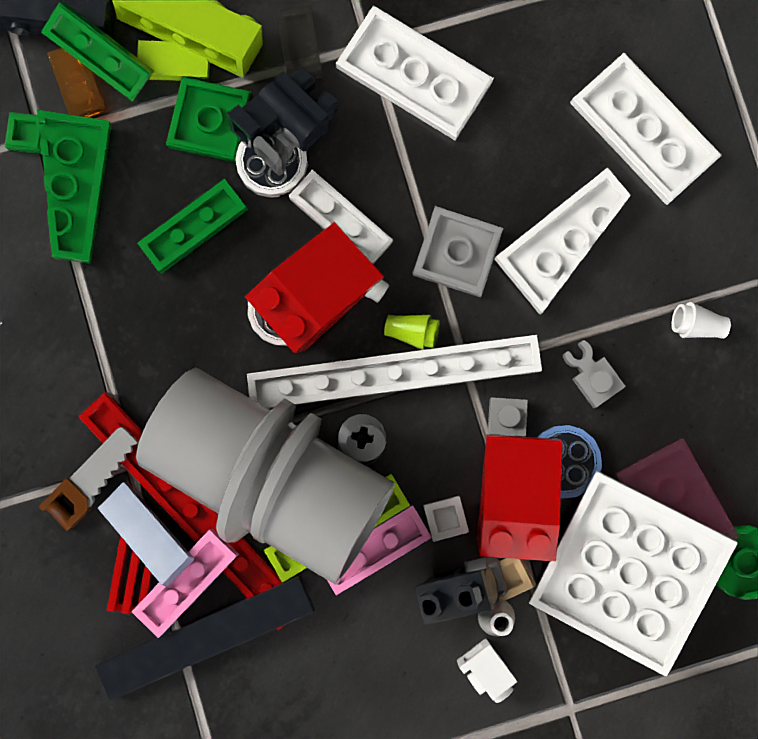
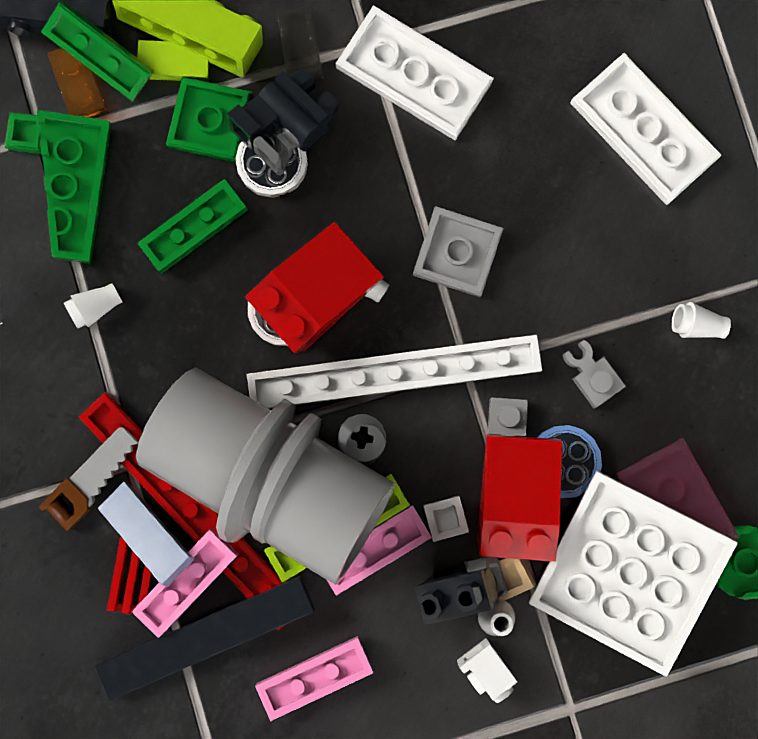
white tile [289,170,393,264] -> none
lime cone [384,314,440,350] -> none
white wing [494,168,630,314] -> none
none -> white cone [64,283,122,328]
none -> bright pink plate [255,636,373,721]

